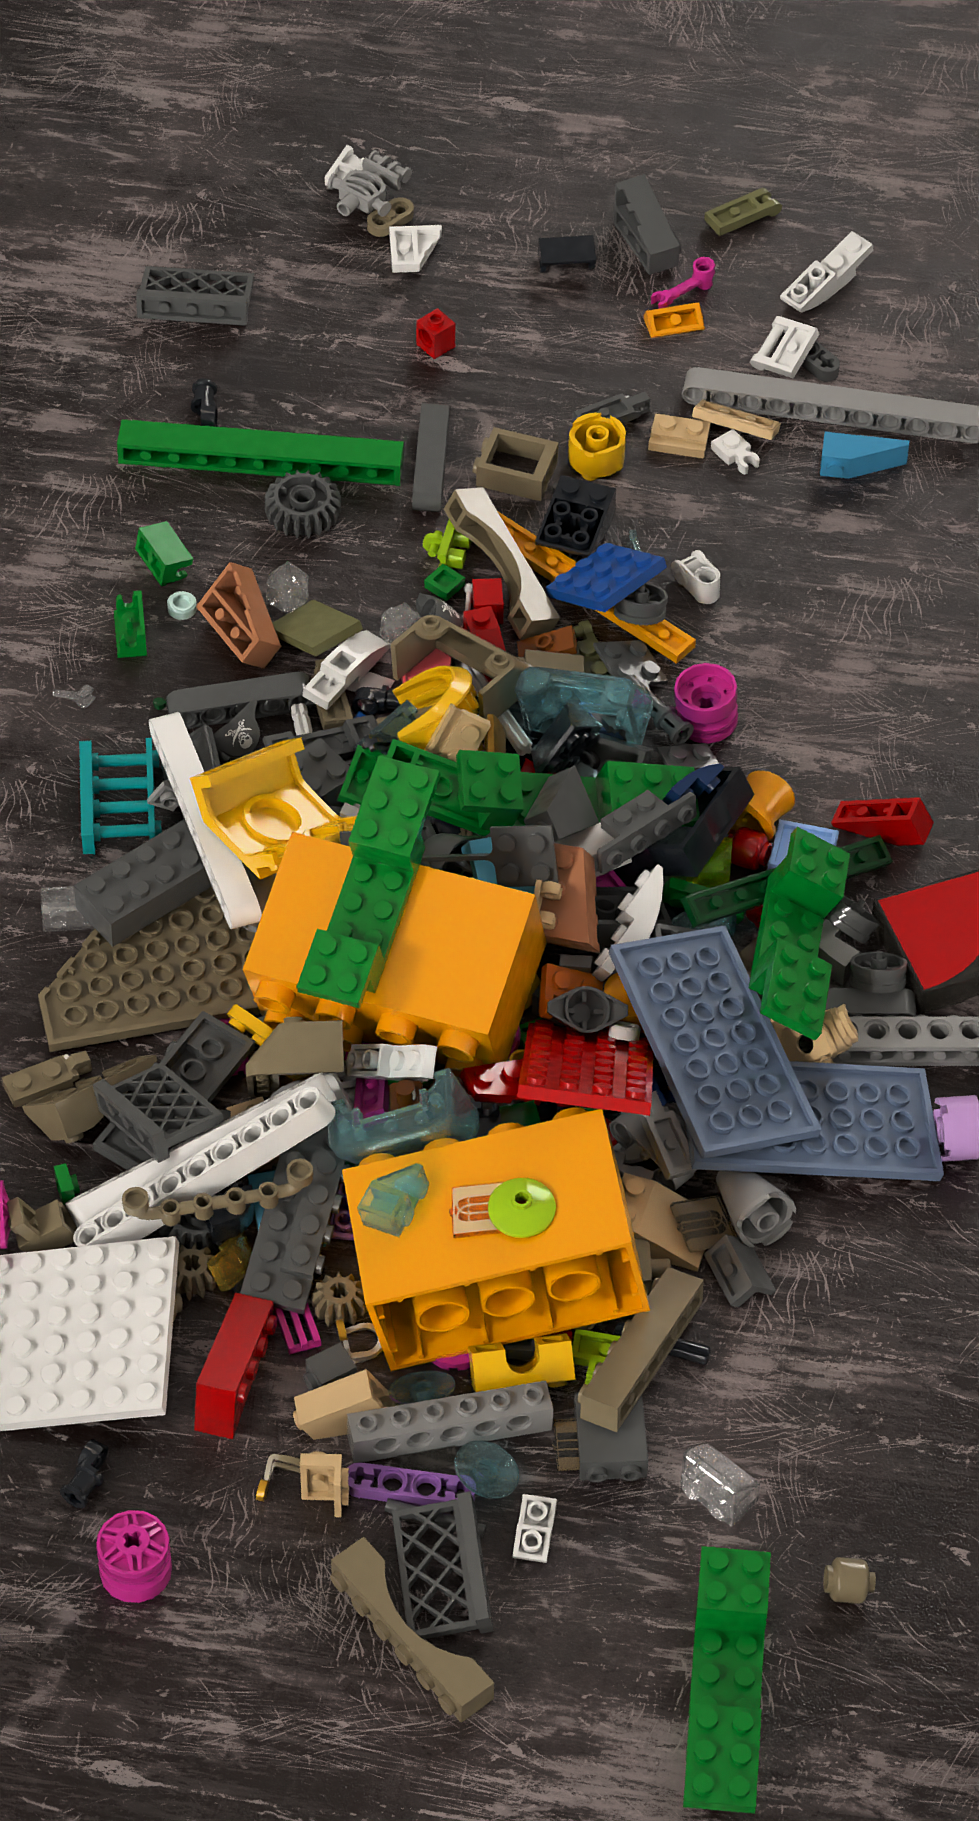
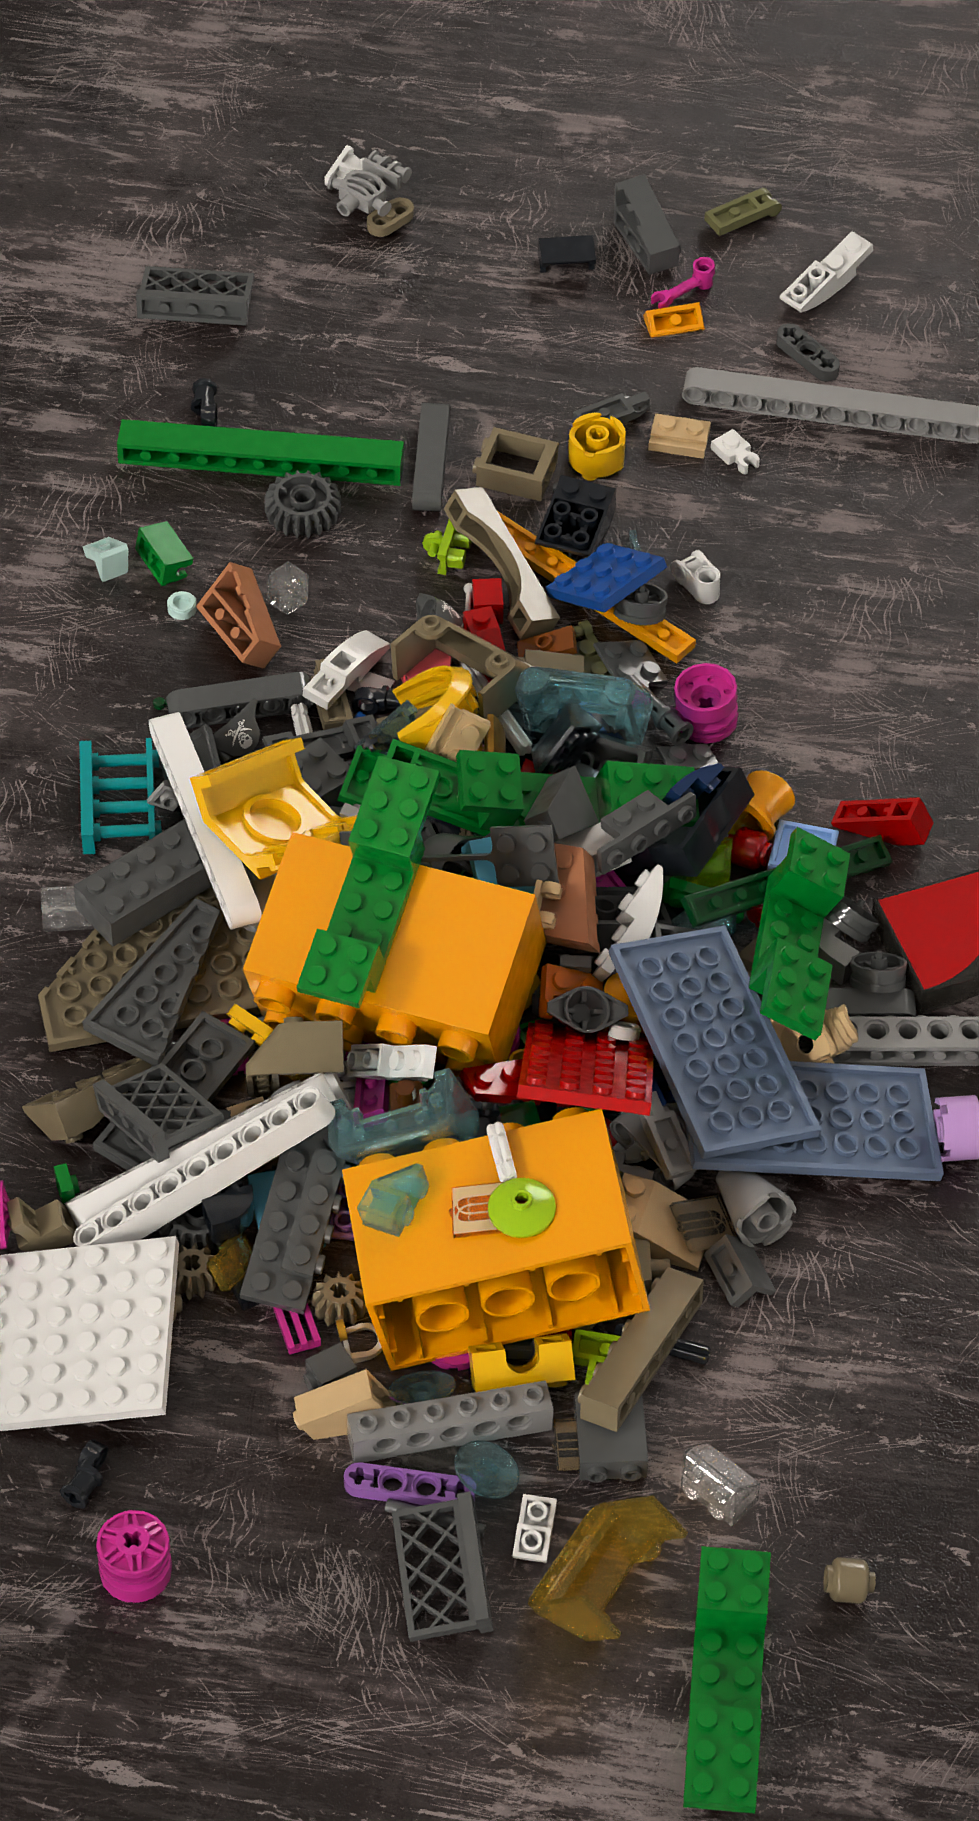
dark tan hinge [1,1050,92,1108] -> none
clear hand [52,685,96,708] -> none
green hinge [114,590,147,658] -> none
dark tan bar [122,1159,313,1226] -> none
red wedge [194,1292,278,1439] -> none
dark tan piece [256,1454,300,1502] -> none
olive tile [272,599,363,657] -> none
tan bracket [300,1451,349,1517] -> none
dark tan arch [330,1537,494,1723] -> none
clear brick [379,602,421,649] -> none
white wing [389,225,442,273] -> none
red brick [416,308,456,359] -> none
green plate [424,564,465,602] -> none
tan tile [692,400,781,440] -> none
white plate [750,316,819,379] -> none
dark azure slope [820,432,909,479] -> none
none -> dark grey wing [82,898,222,1066]
none -> light aqua slope [83,537,128,582]
none -> white axle [486,1122,517,1183]
none -> clear yellow windscreen [528,1495,688,1641]

